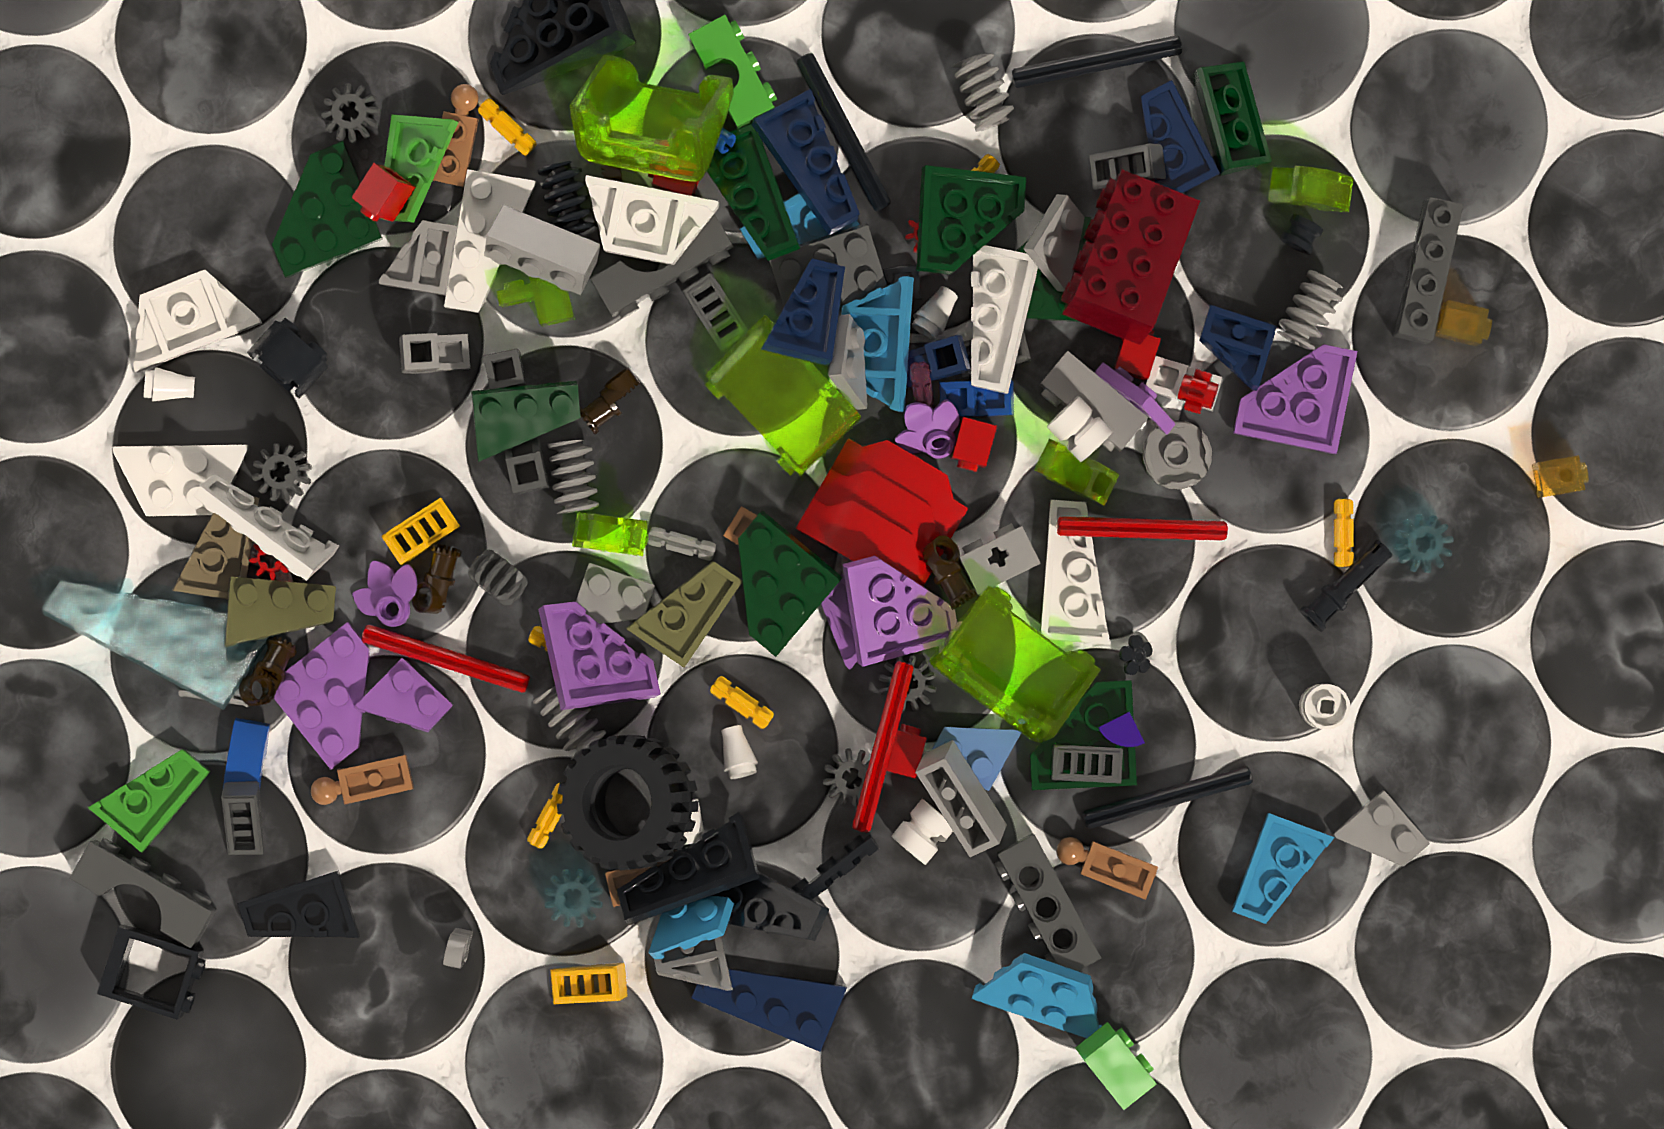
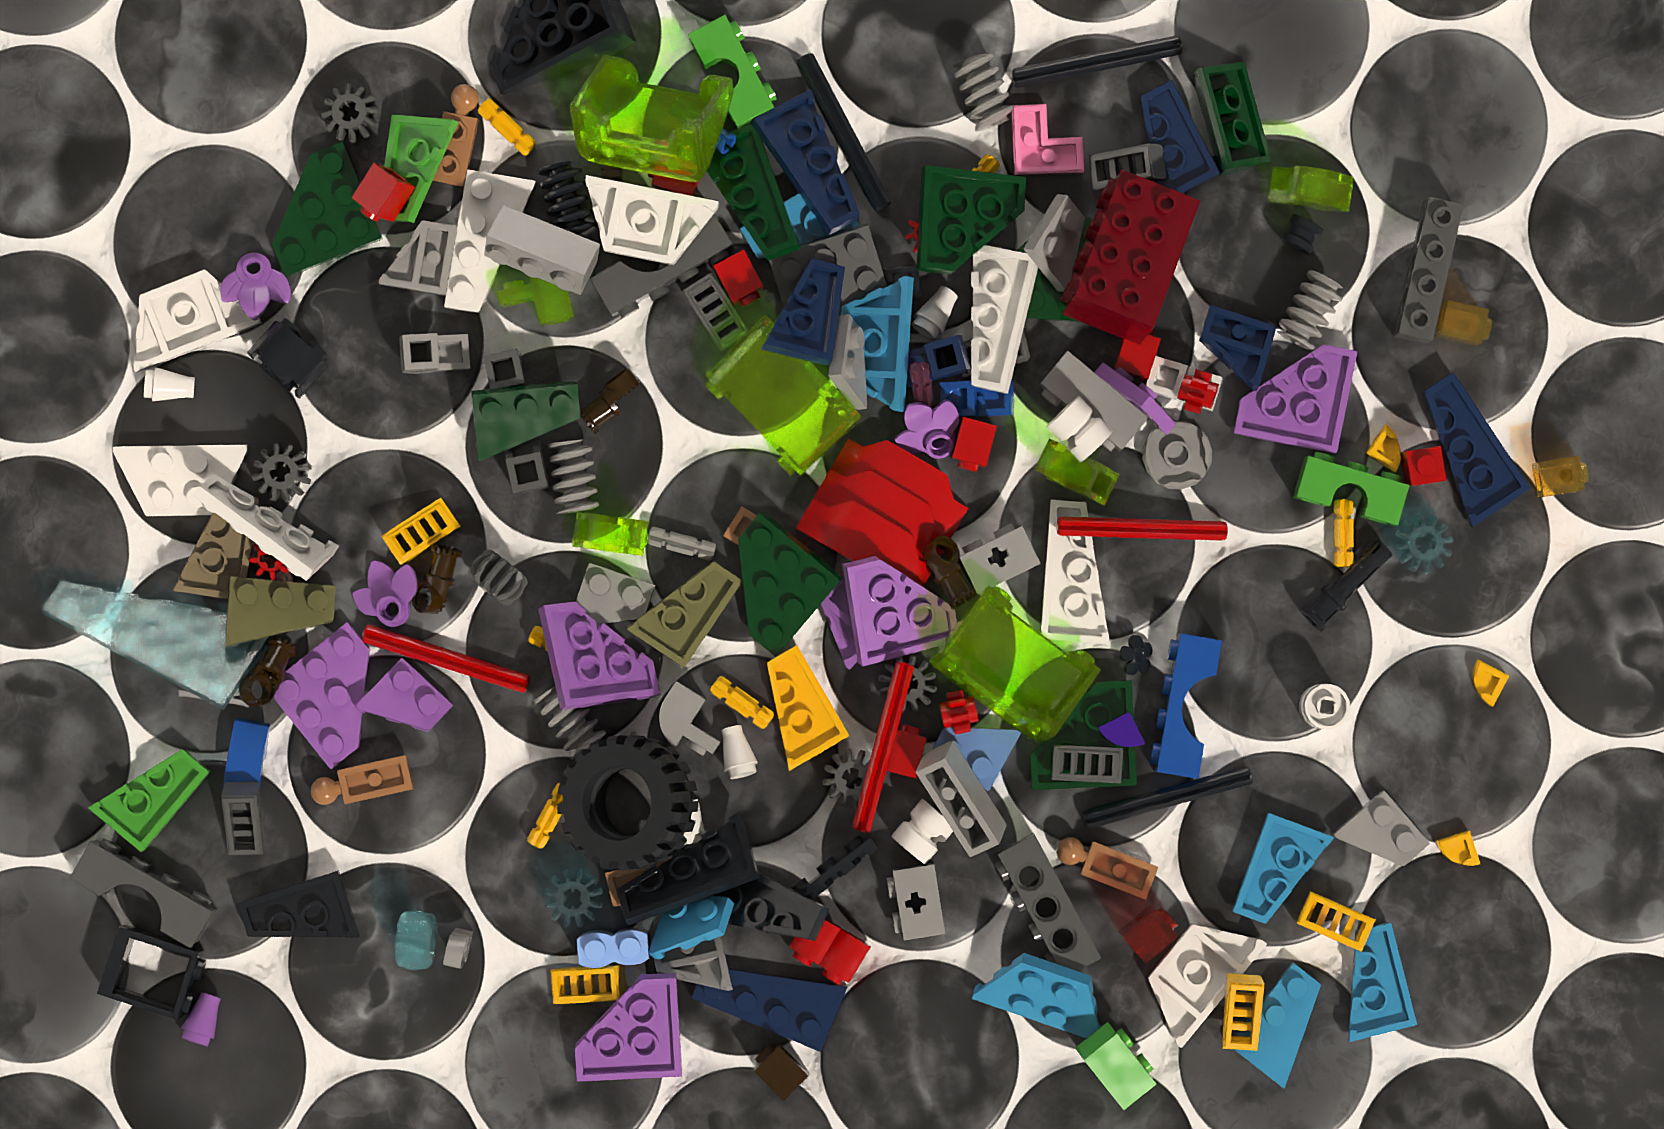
none -> medium lavender cone [181,992,221,1047]
none -> medium lavender plate [220,252,291,321]
none -> clear light blue gear [394,910,437,970]
none -> medium lavender plate [575,973,682,1082]
none -> light blue brick [577,927,651,968]
none -> light grey brick [659,681,721,756]
none -> red brick [713,250,764,307]
none -> dark brown brick [754,1043,809,1101]
none -> yellow wing [767,645,850,771]
none -> red brick [789,918,871,985]
none -> light grey brick [887,863,945,940]
none -> red gear [939,690,978,735]
none -> bright pink tile [1011,104,1084,176]
none -> clear red brick [1118,905,1178,964]
none -> white wing [1147,923,1267,1048]
none -> blue arch [1149,633,1222,779]
none -> yellow slope [1222,973,1264,1051]
none -> dark azure wing [1234,962,1321,1089]
none -> bright green arch [1293,452,1410,527]
none -> yellow slope [1296,891,1376,952]
none -> dark azure wing [1348,922,1417,1042]
none -> yellow tile [1365,424,1401,473]
none -> red brick [1400,446,1446,487]
none -> dark blue wing [1422,372,1531,527]
none -> yellow tile [1435,830,1480,866]
none -> yellow tile [1473,659,1509,707]

